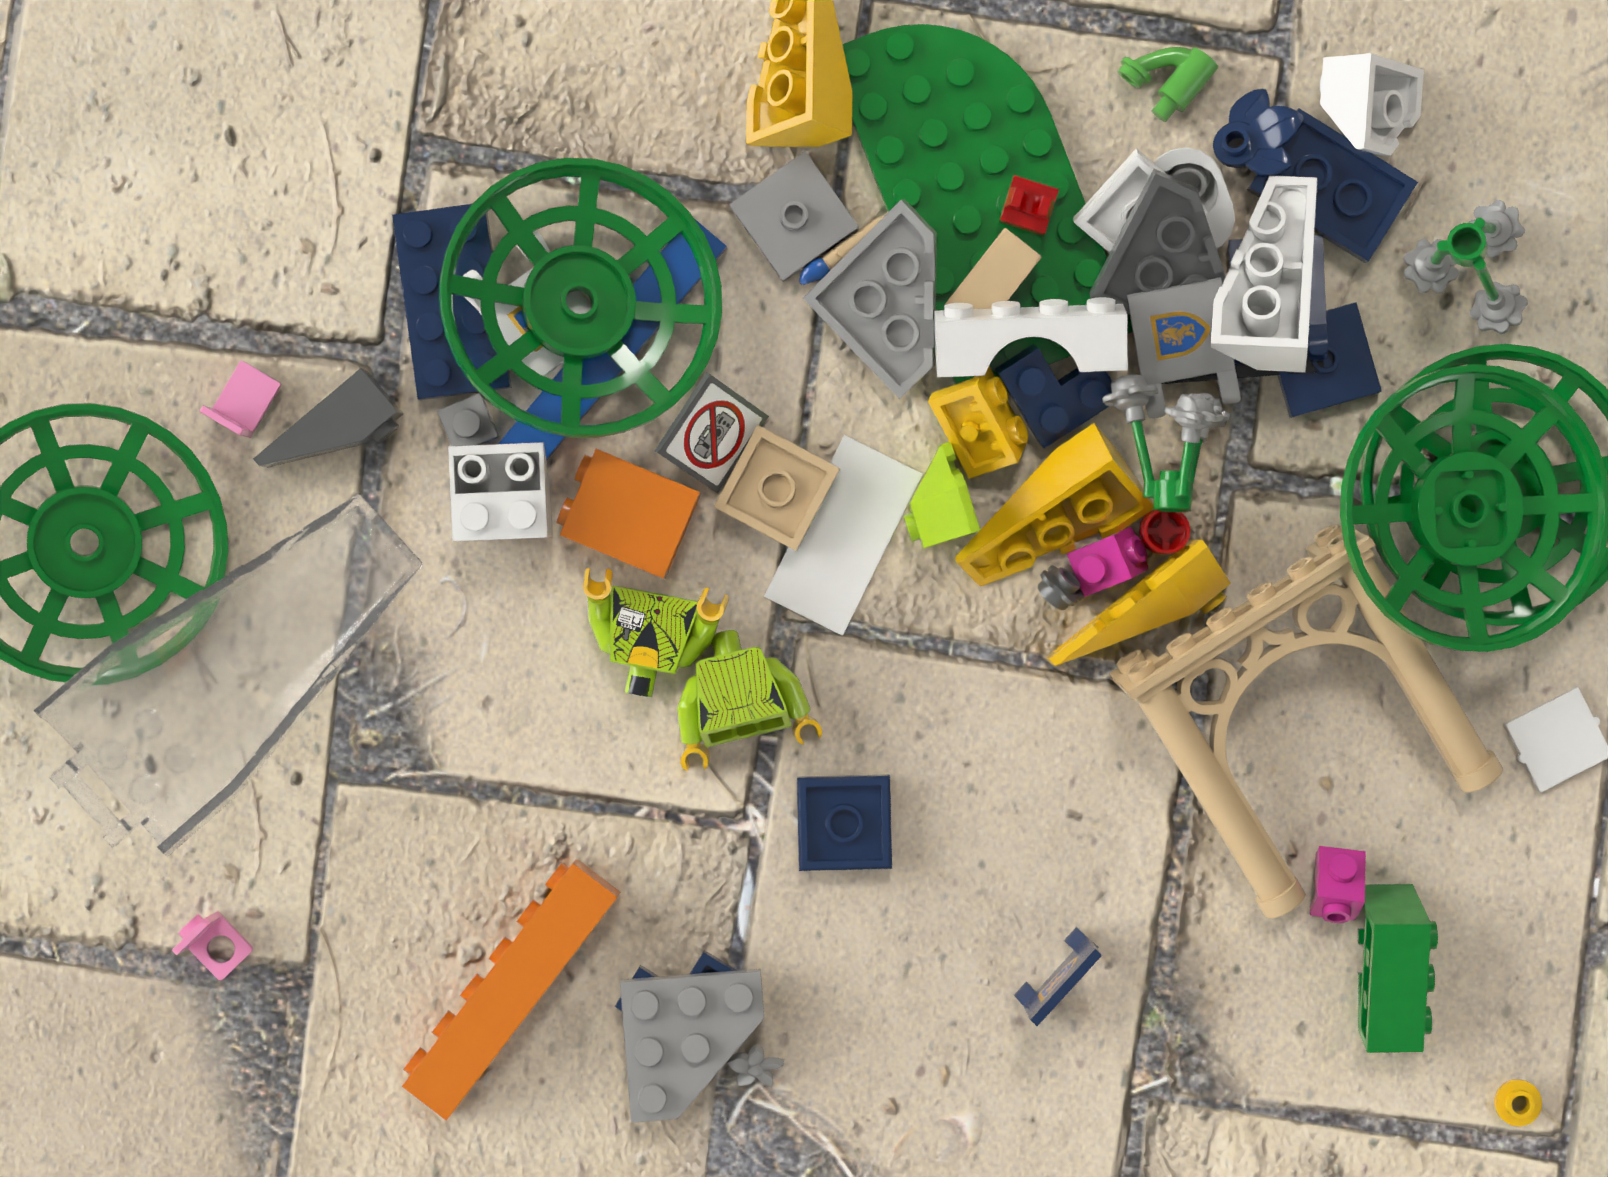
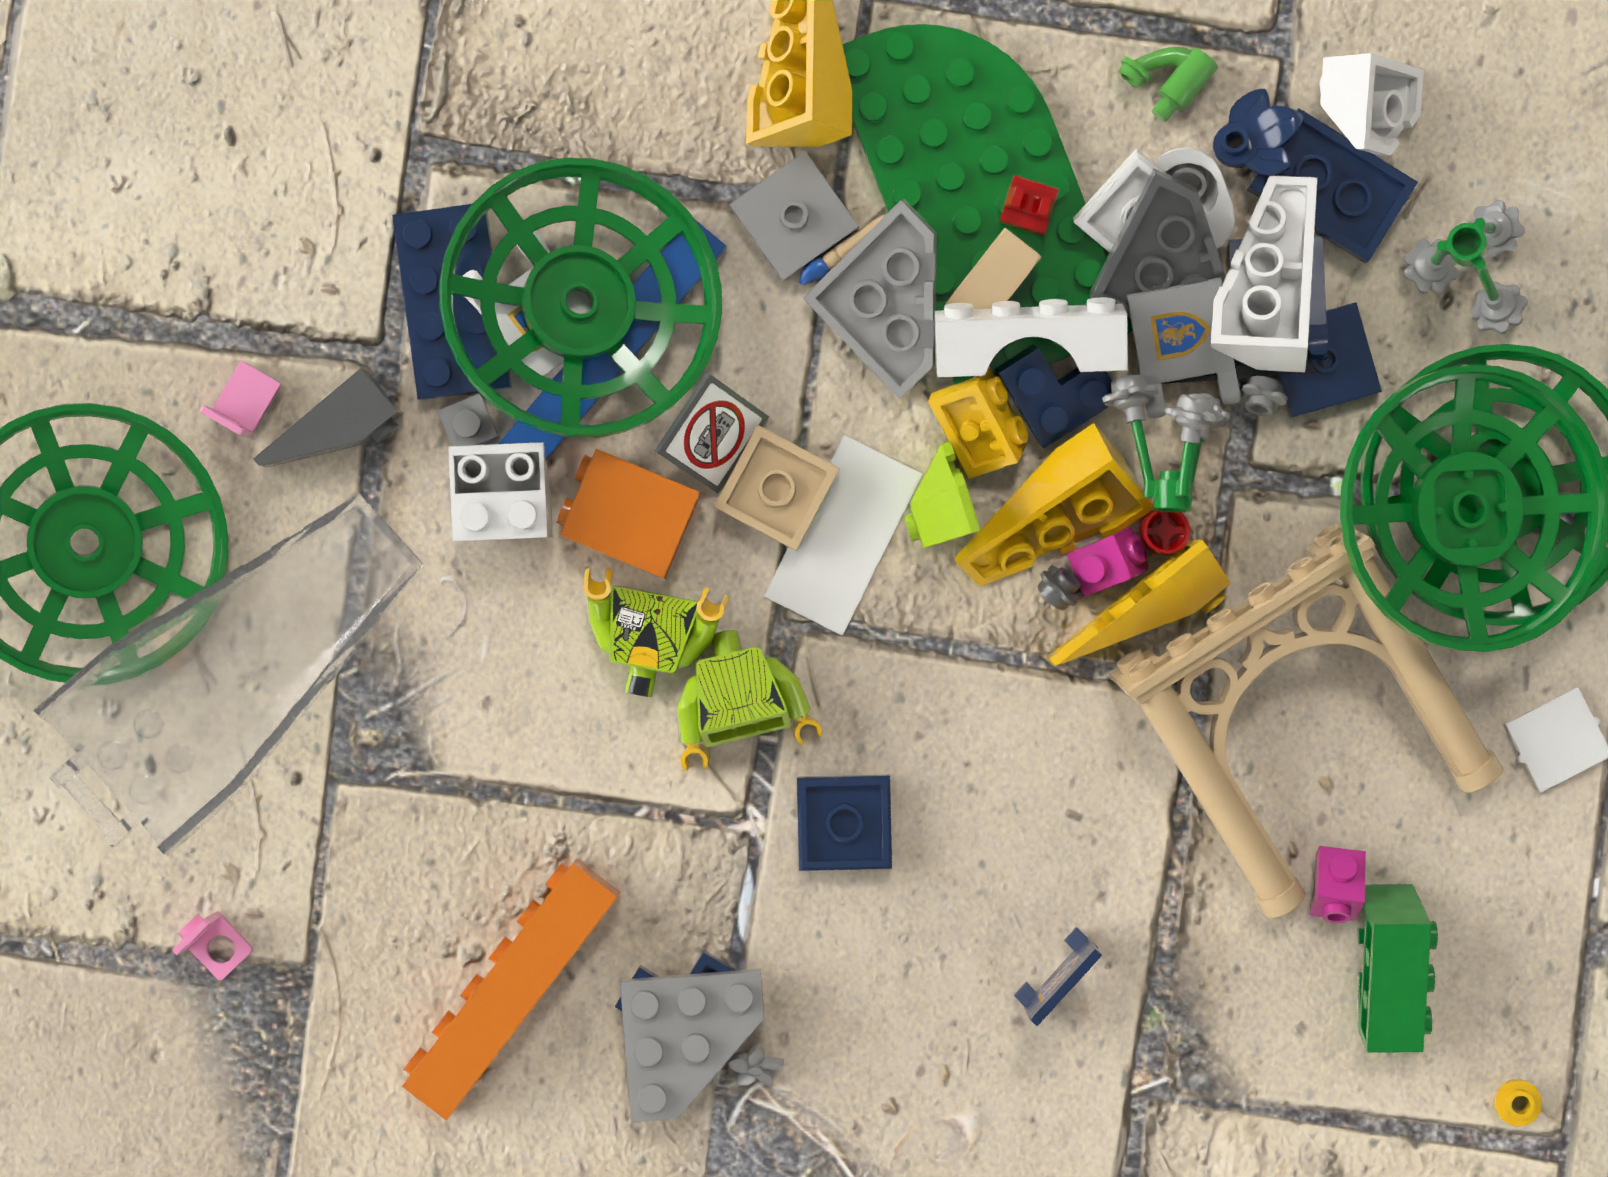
none -> light grey plate [1238,376,1288,416]

